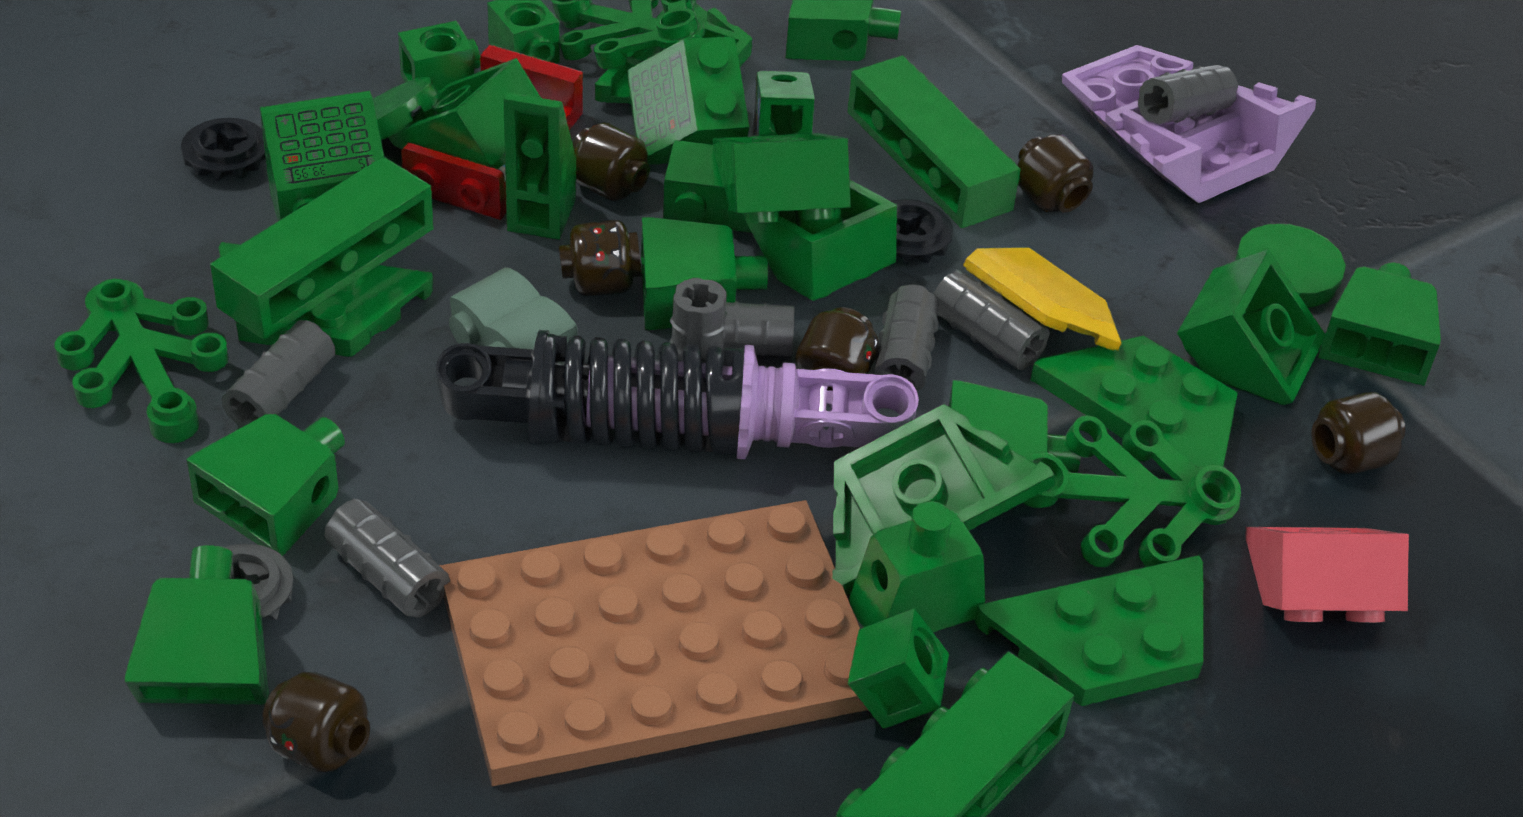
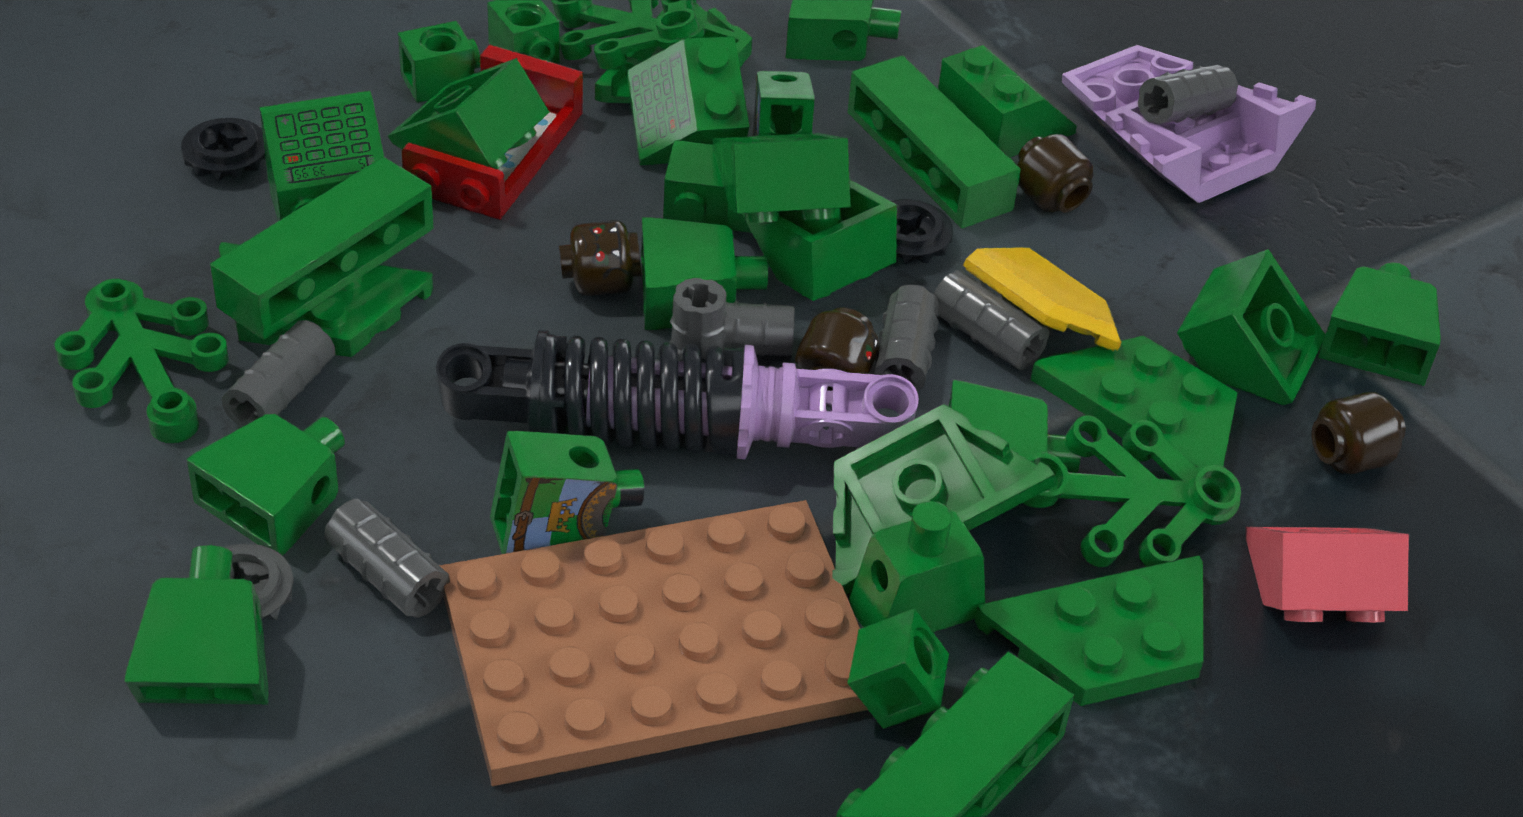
dark brown head [262,672,371,772] -> none
green tile [373,77,439,140] -> none
sand green brick [449,267,577,349] -> none
green slope [504,93,576,240] -> none
dark brown head [572,122,650,201] -> none
green tile [1235,224,1346,308] -> none
none -> green torso [490,431,644,554]
none -> green slope [938,45,1077,158]

